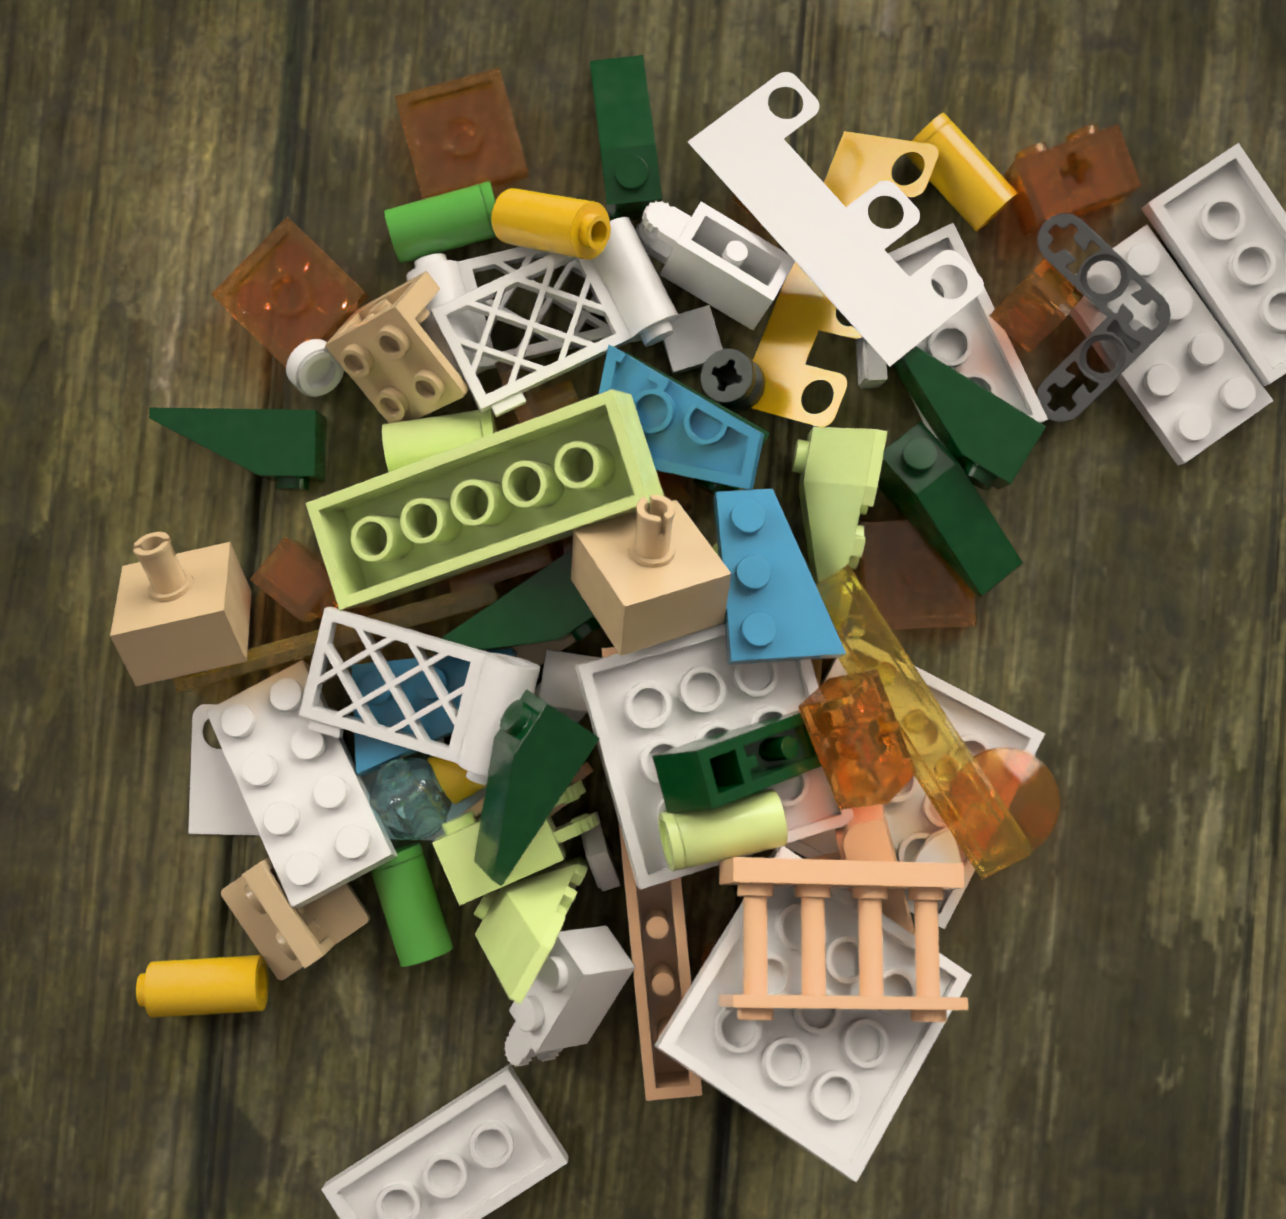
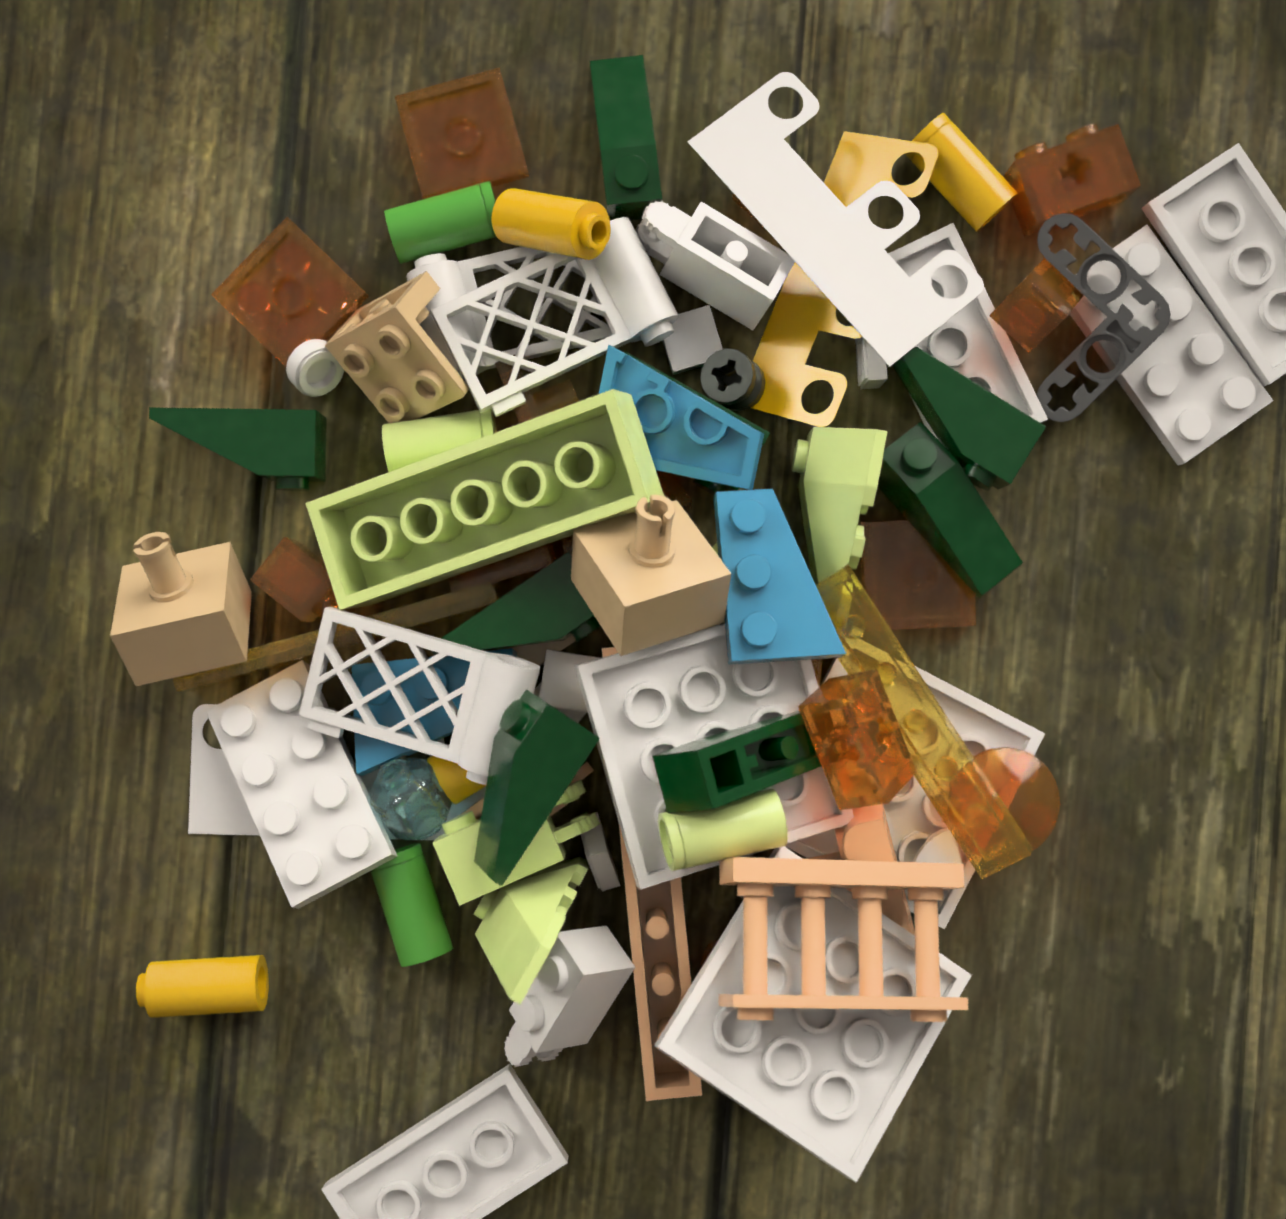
tan bracket [221,857,370,980] -> none

